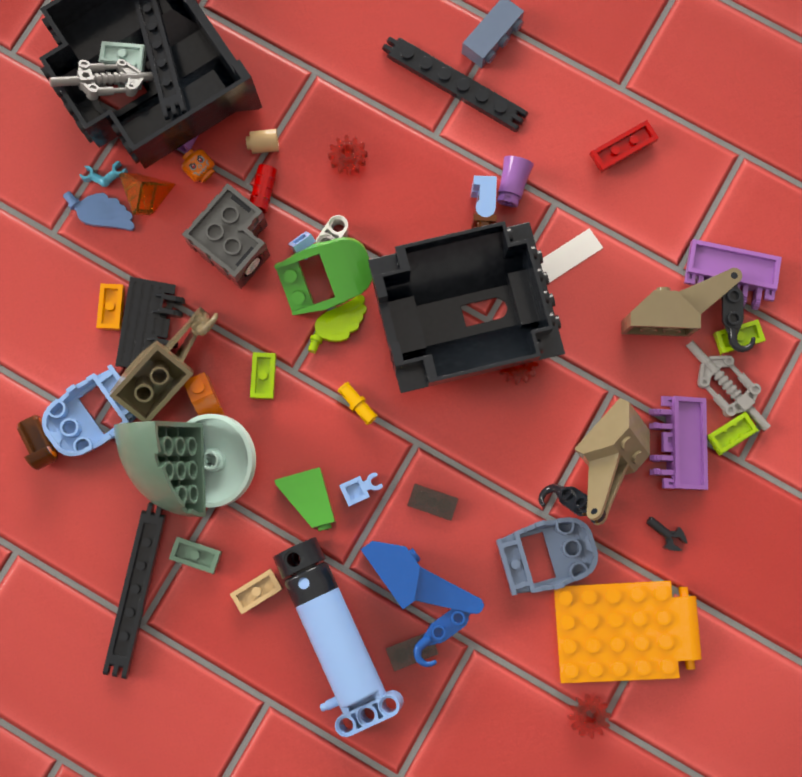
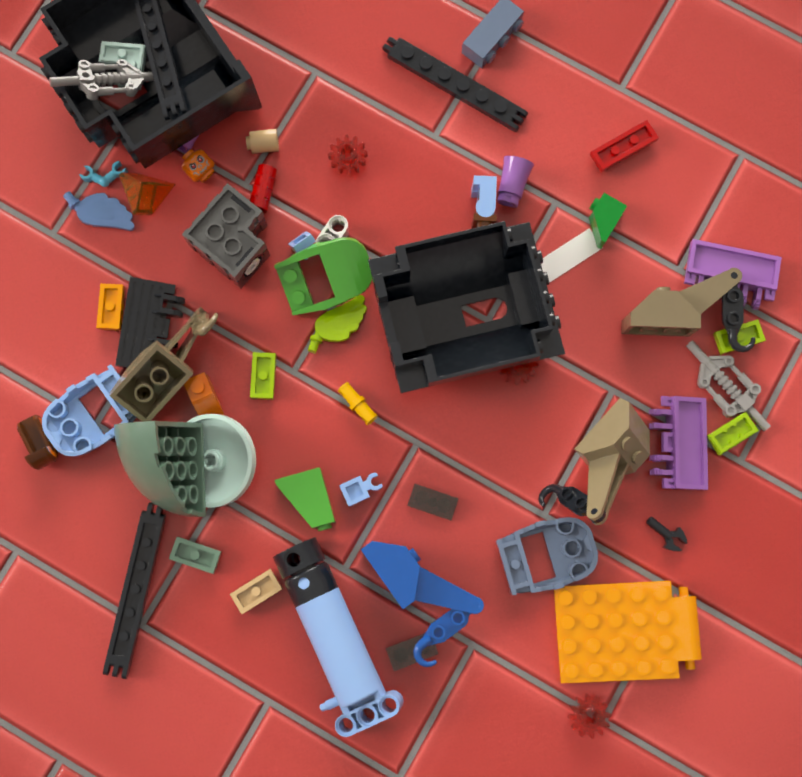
none -> green slope [589,193,627,249]

